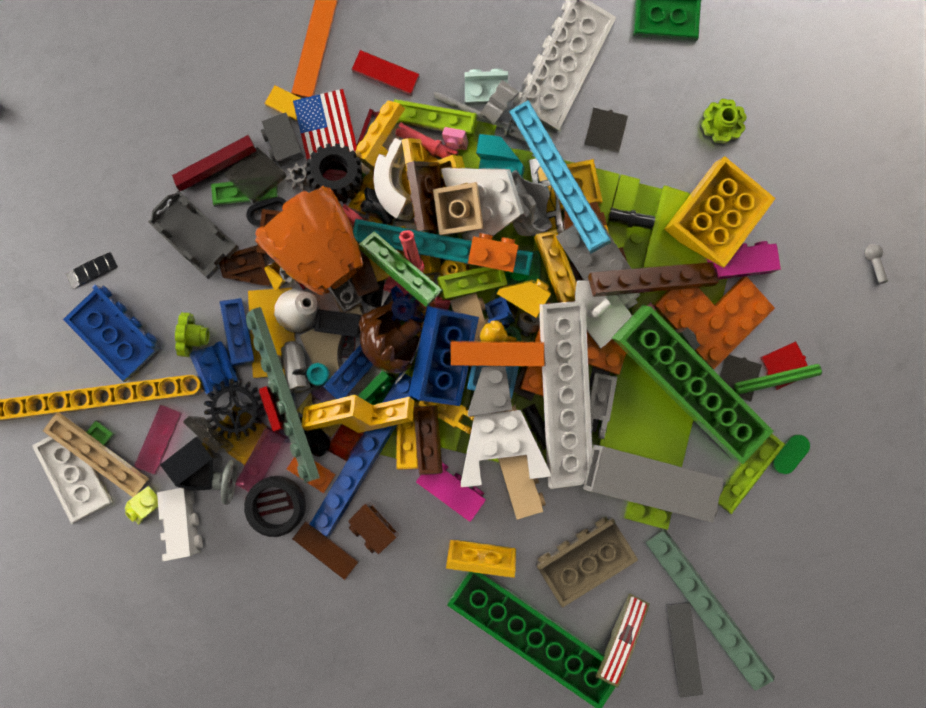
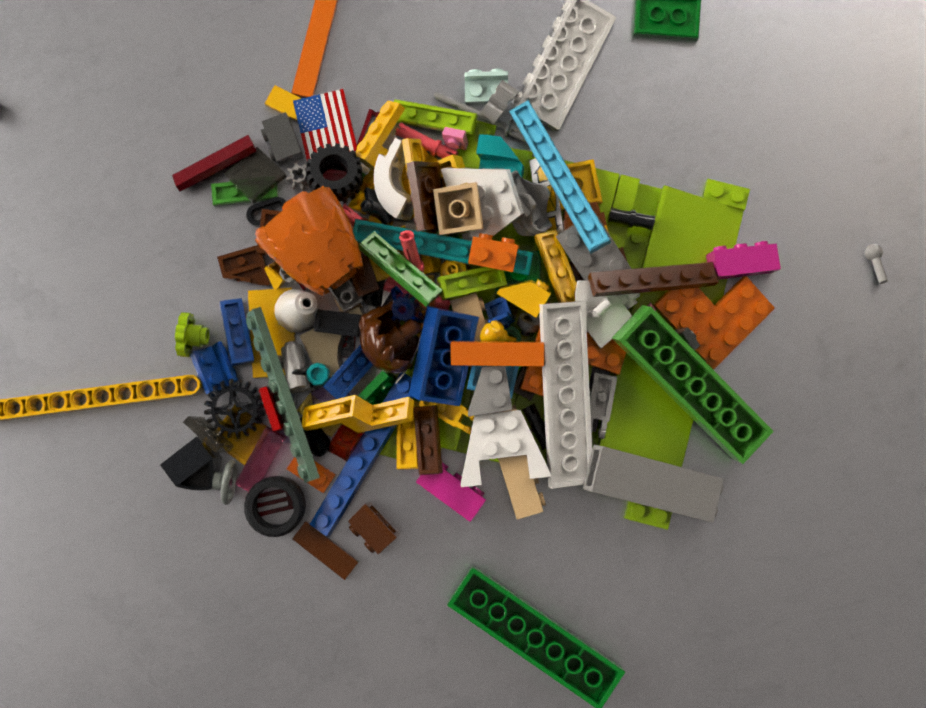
white tile [32,436,113,524] -> none
tan plate [43,412,149,497] -> none
blue bracket [63,284,161,382] -> none
black sticker [66,252,117,289] -> none
bright green tile [87,420,115,446] -> none
neon yellow bracket [125,486,158,525] -> none
clear pink tile [134,405,182,475] -> none
dark grey piece [148,191,239,279] -> none
white wedge [157,488,203,562] -> none
red tile [352,50,420,95] -> none
yellow tile [446,540,516,578] -> none
dark tan bracket [535,516,638,608] -> none
clear smoke piece [584,107,628,153] -> none
slope [596,593,650,688] -> none
sand green plate [646,529,775,691] -> none
yellow slope [664,156,776,268] -> none
dark grey tile [667,602,703,697] -> none
lime plant [701,98,747,144] -> none
lime tile [718,434,785,514] -> none
clear smoke piece [720,355,762,402] -> none
bright green axle [734,364,822,395] -> none
red piece [760,341,808,390] -> none
green tile [772,435,810,474] -> none

